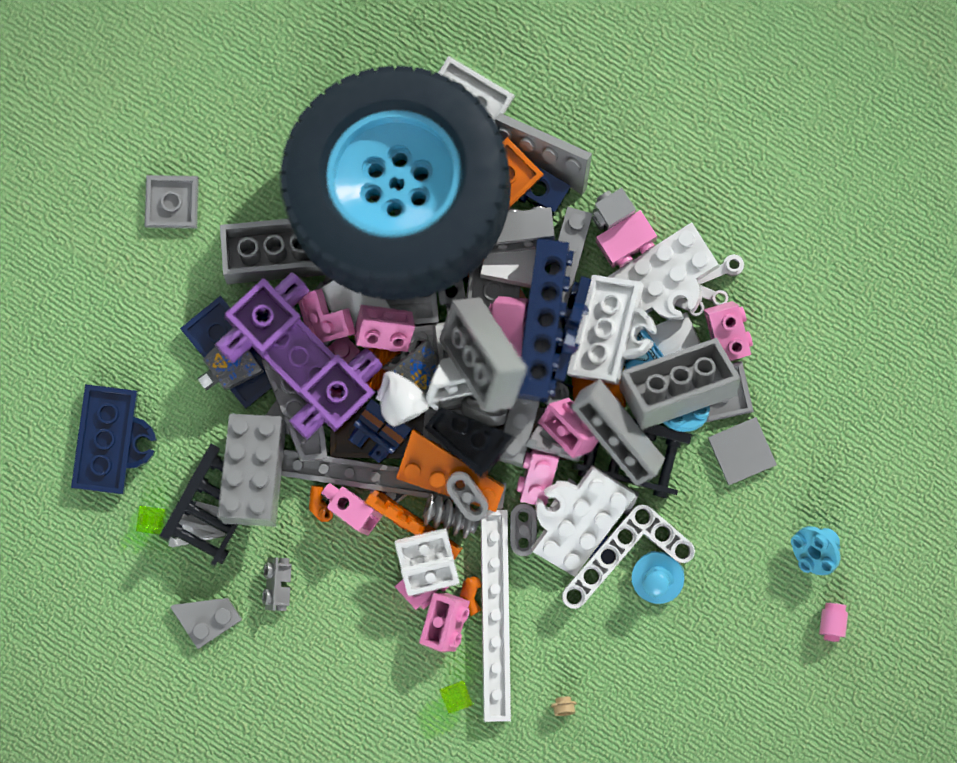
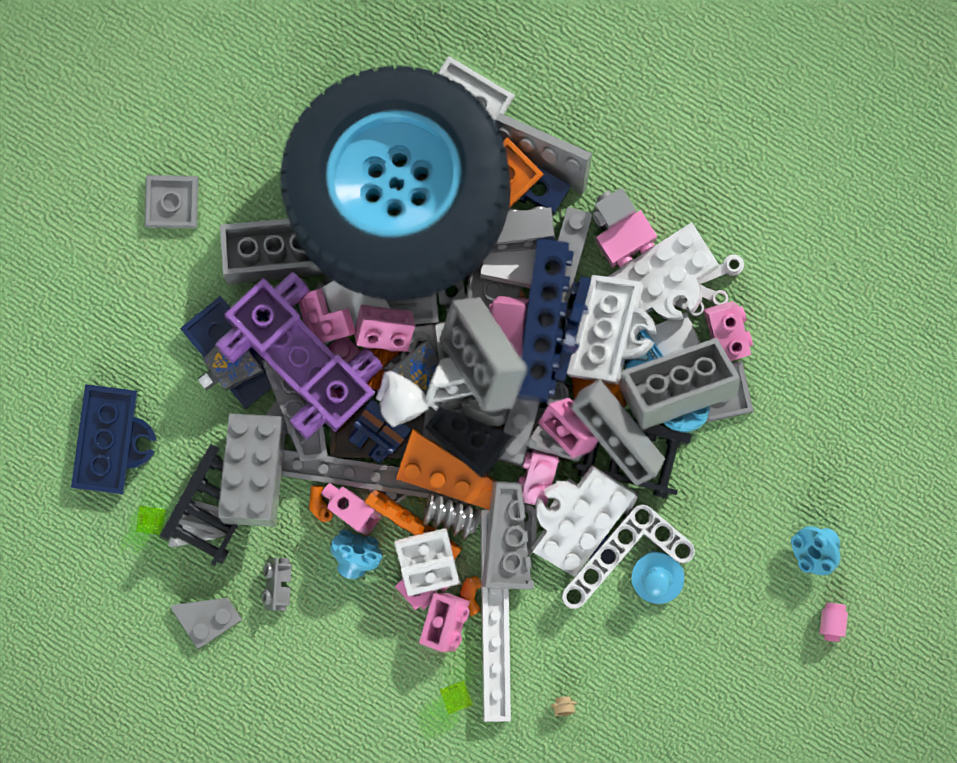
light grey plate [446,471,488,521] -> none
light grey tile [708,417,777,486] -> none
none -> medium azure plate [330,529,382,579]
none -> light grey wing [482,481,534,589]

